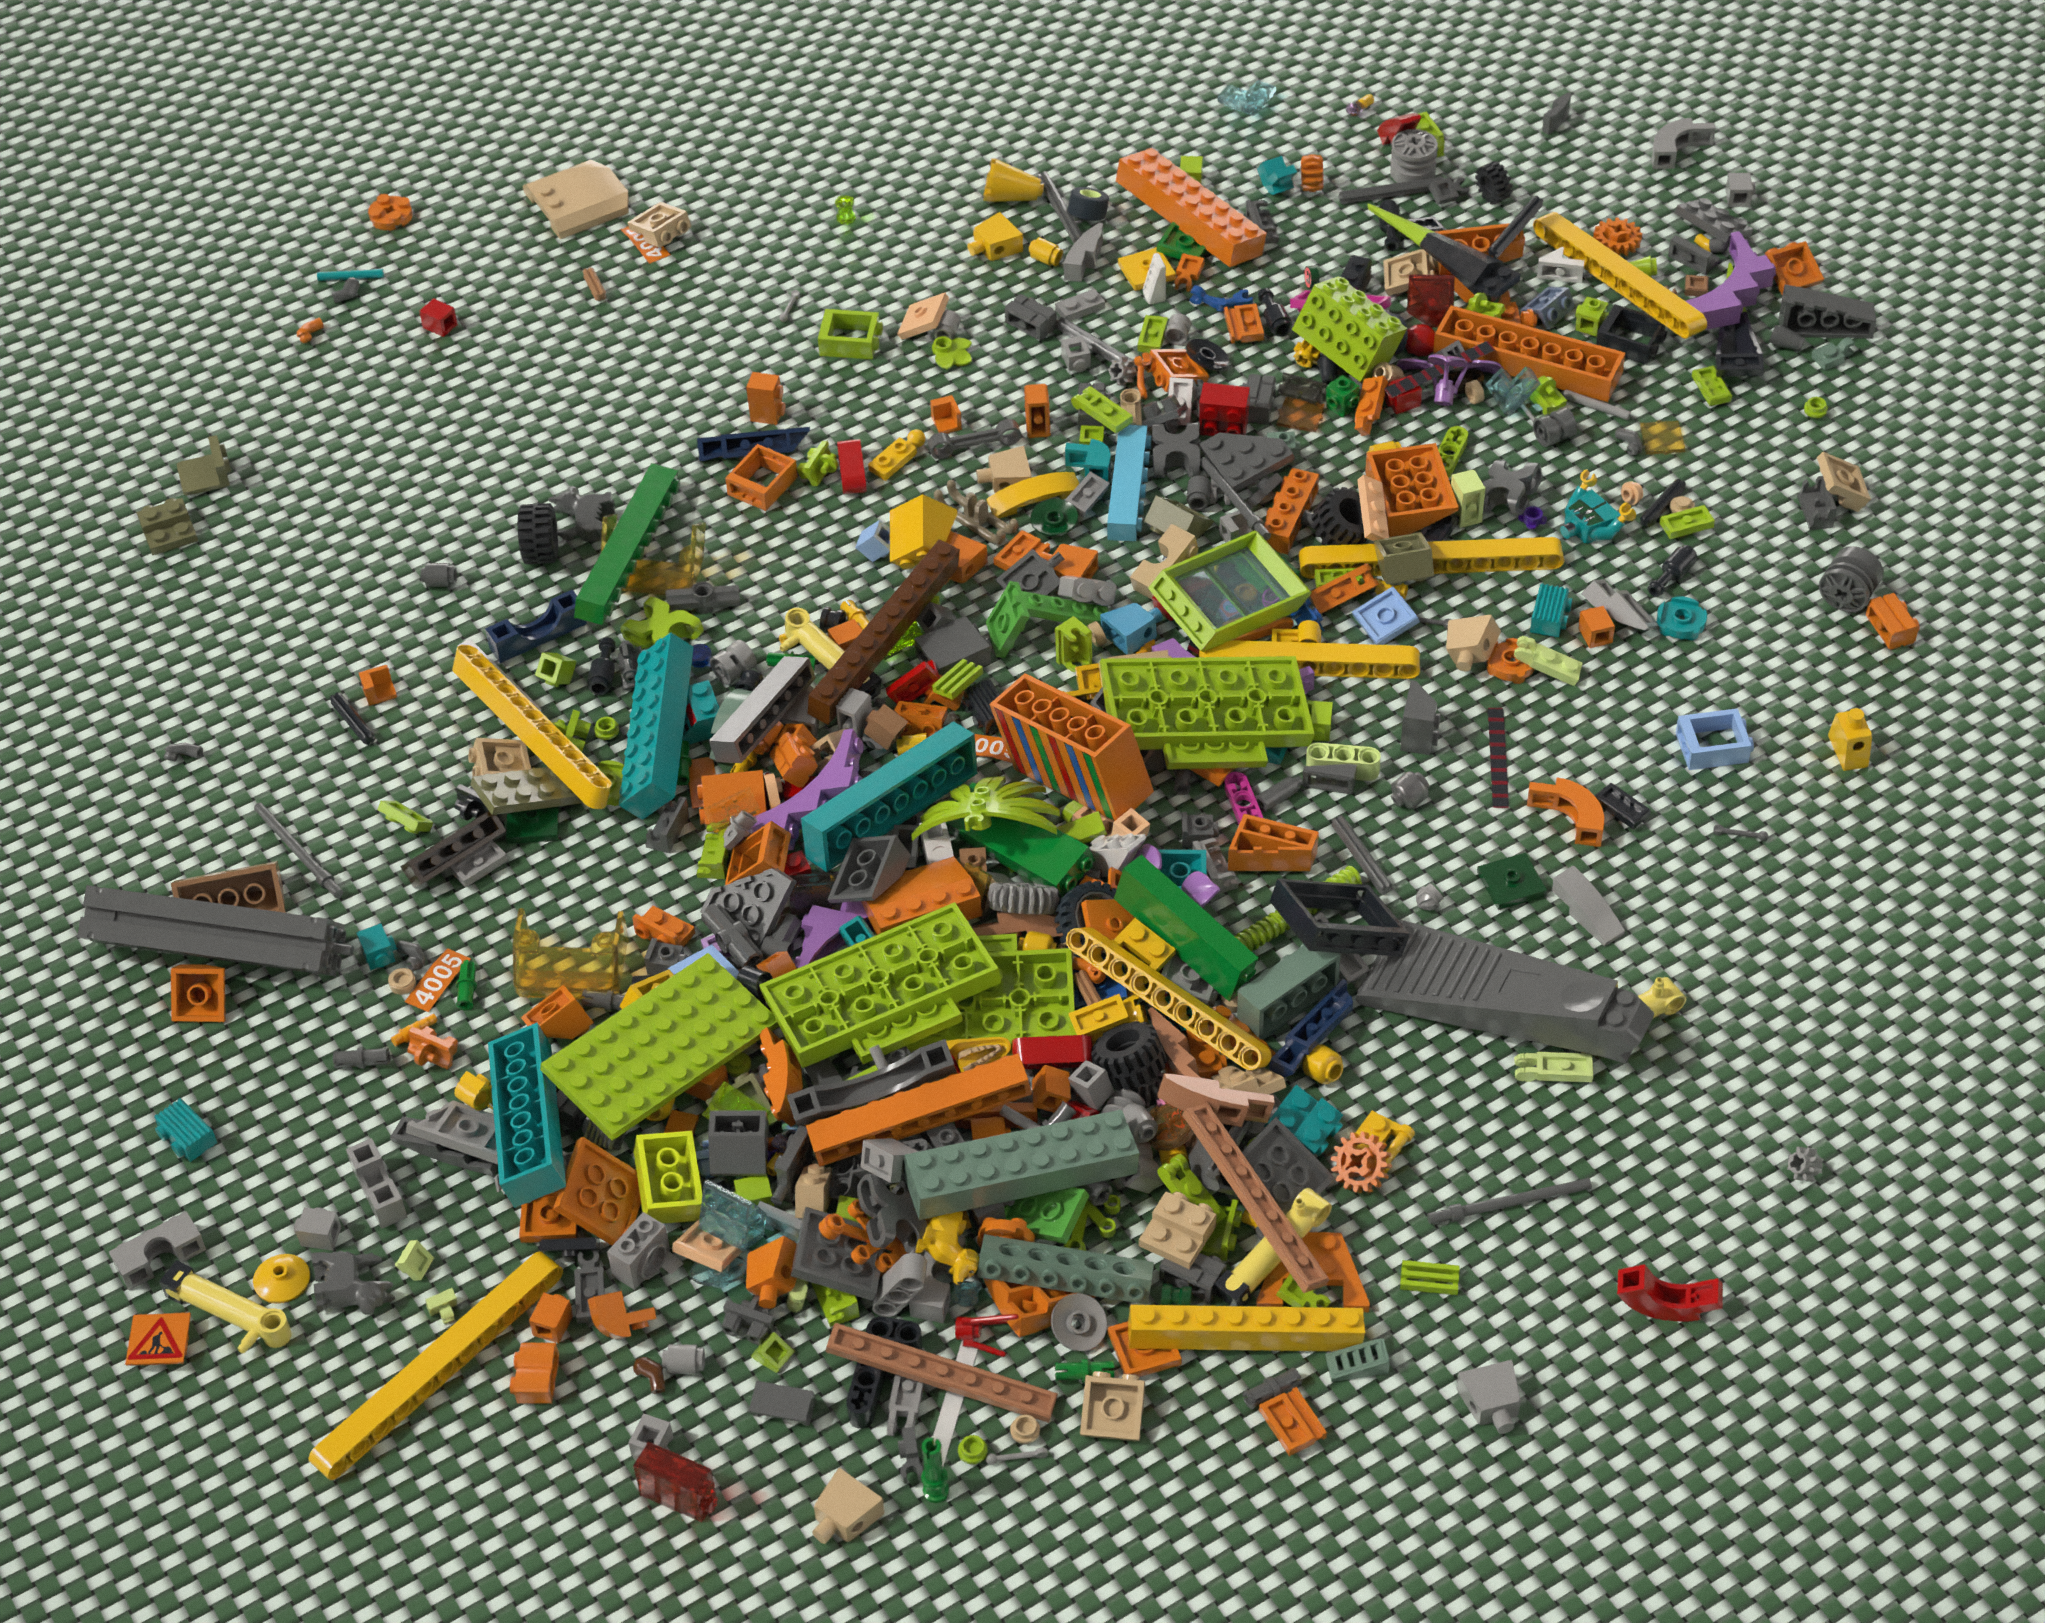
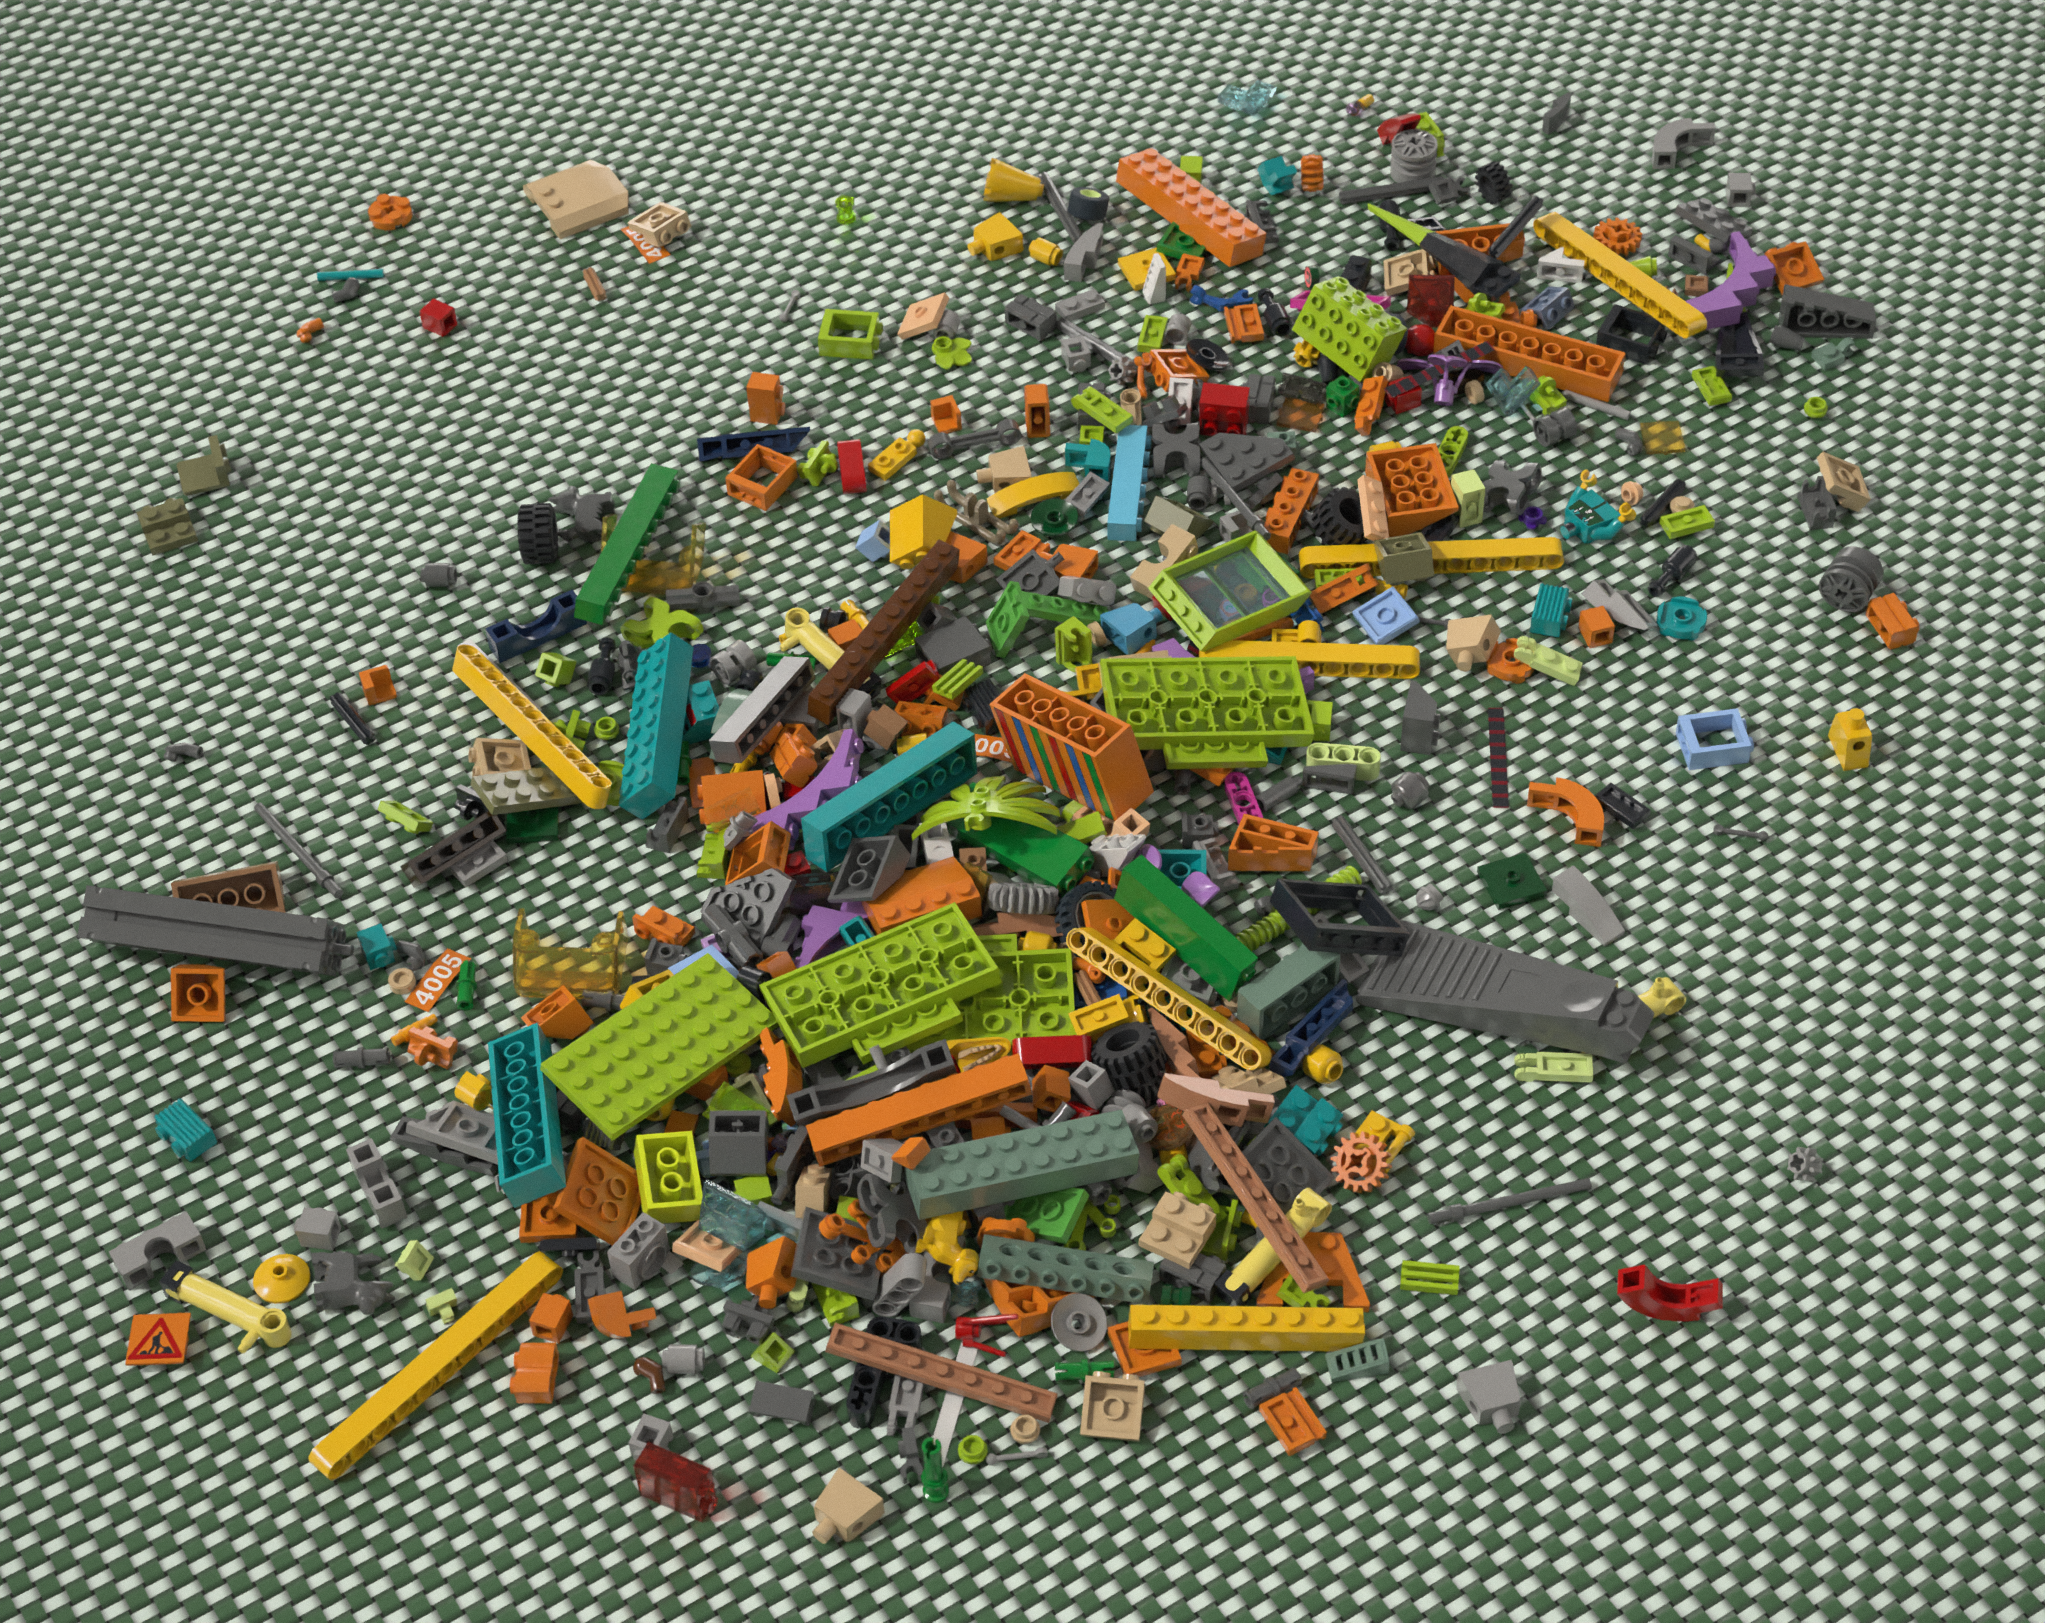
lime brick [1575,297,1609,337] -> none
none -> orange slope [891,1137,931,1170]
none -> dark grey hinge [1254,896,1276,918]

